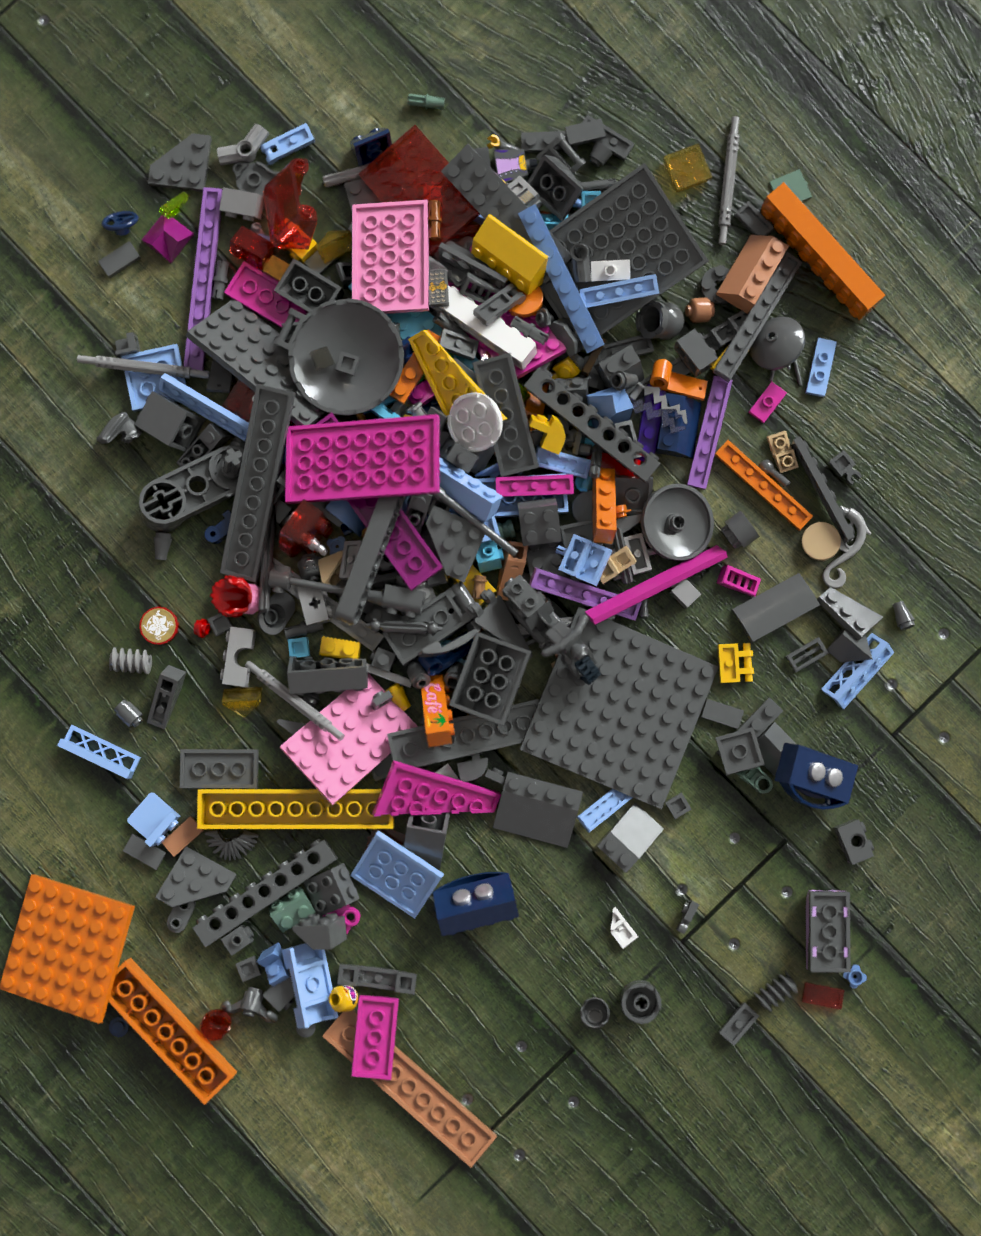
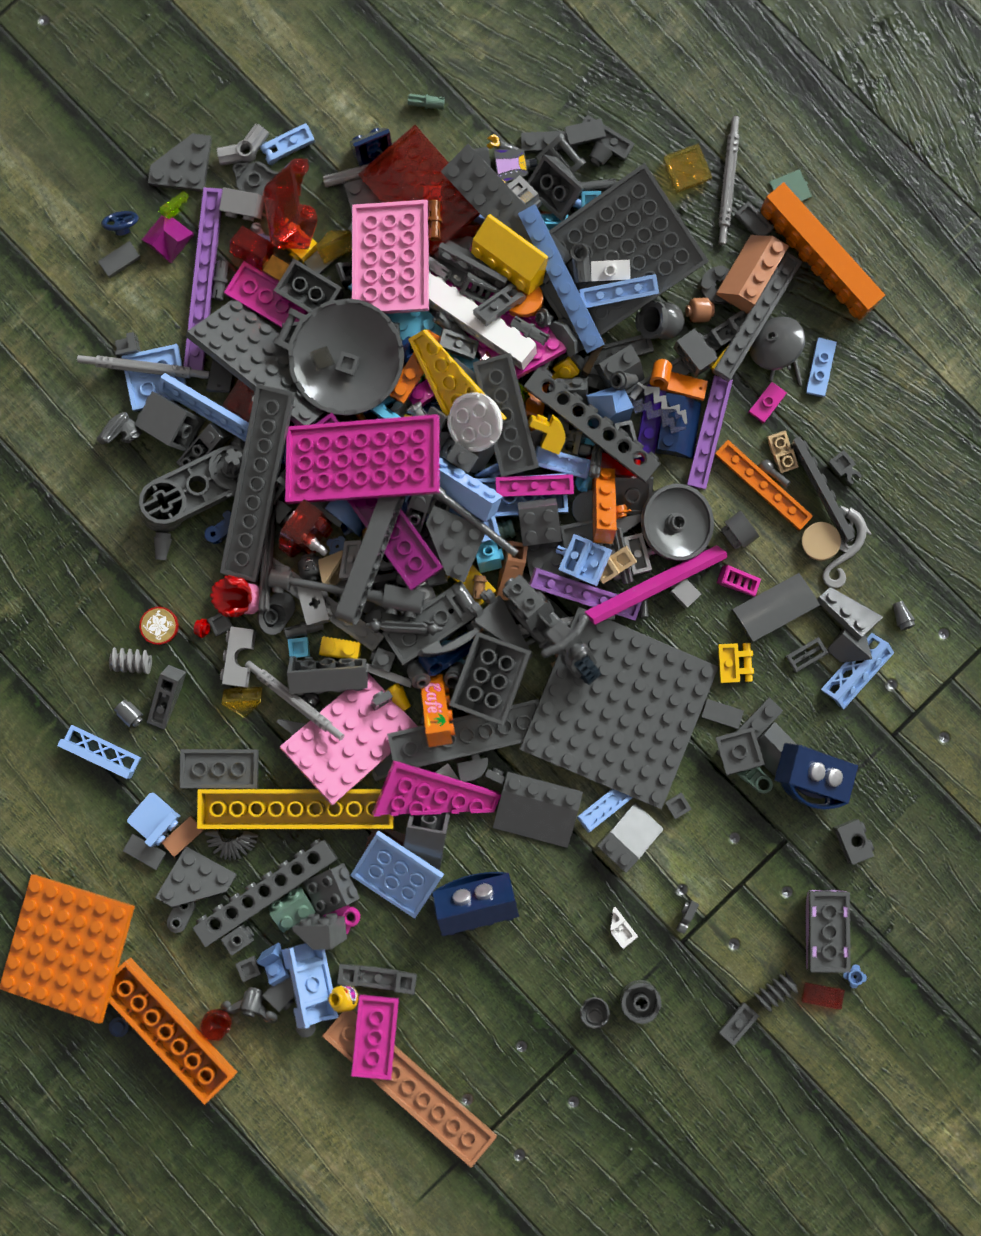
dark grey tile [429,268,449,308] -> none

